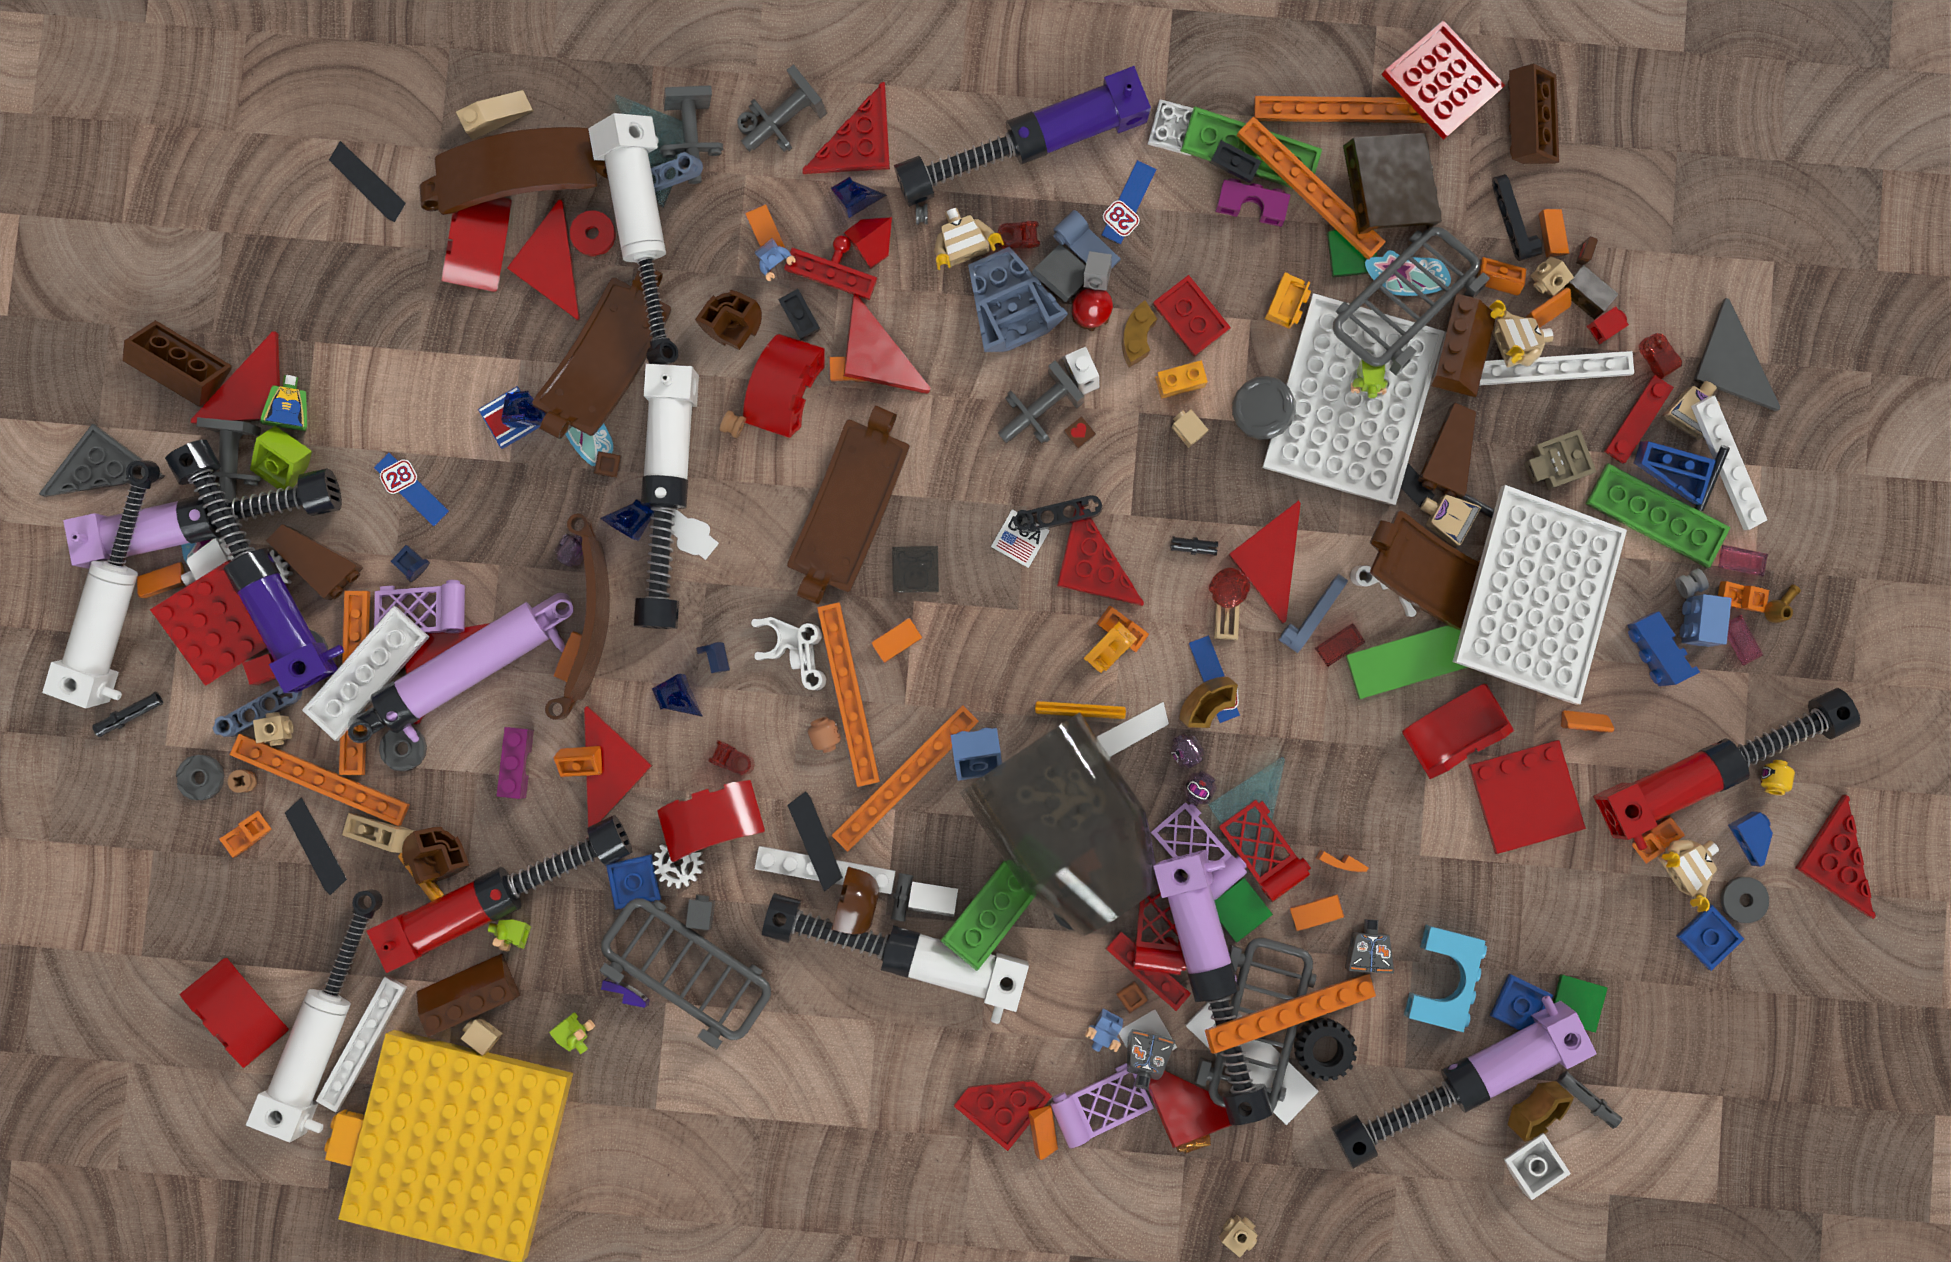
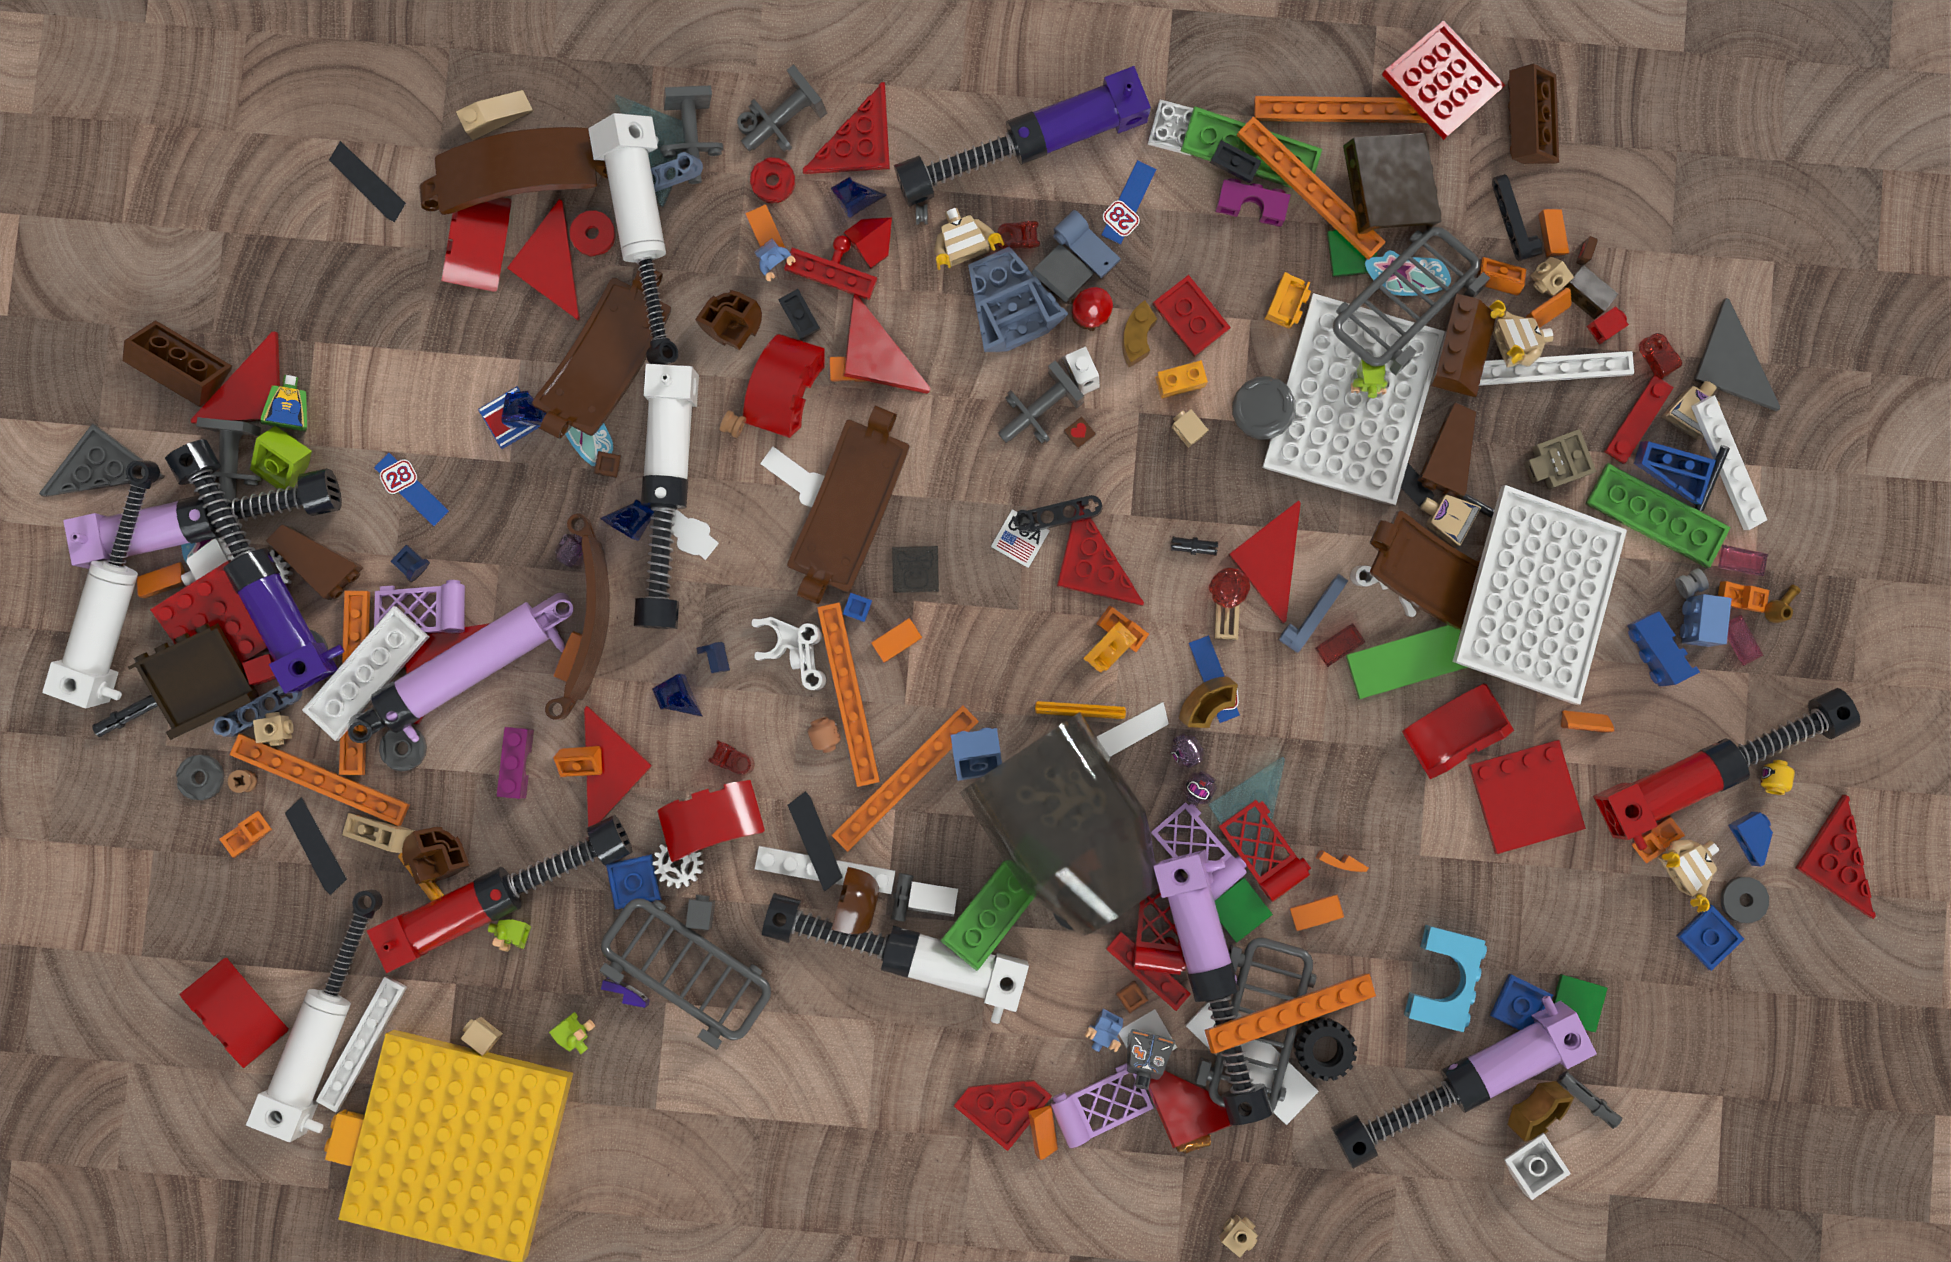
reddish brown slope [416,953,521,1038] -> none
light grey brick [1084,251,1112,290] -> none
dark grey torso [1345,919,1394,974] -> none
none -> dark brown panel [128,623,259,740]
none -> red tile [750,157,796,203]
none -> white sticker [760,447,825,507]
none -> blue plate [843,593,872,622]

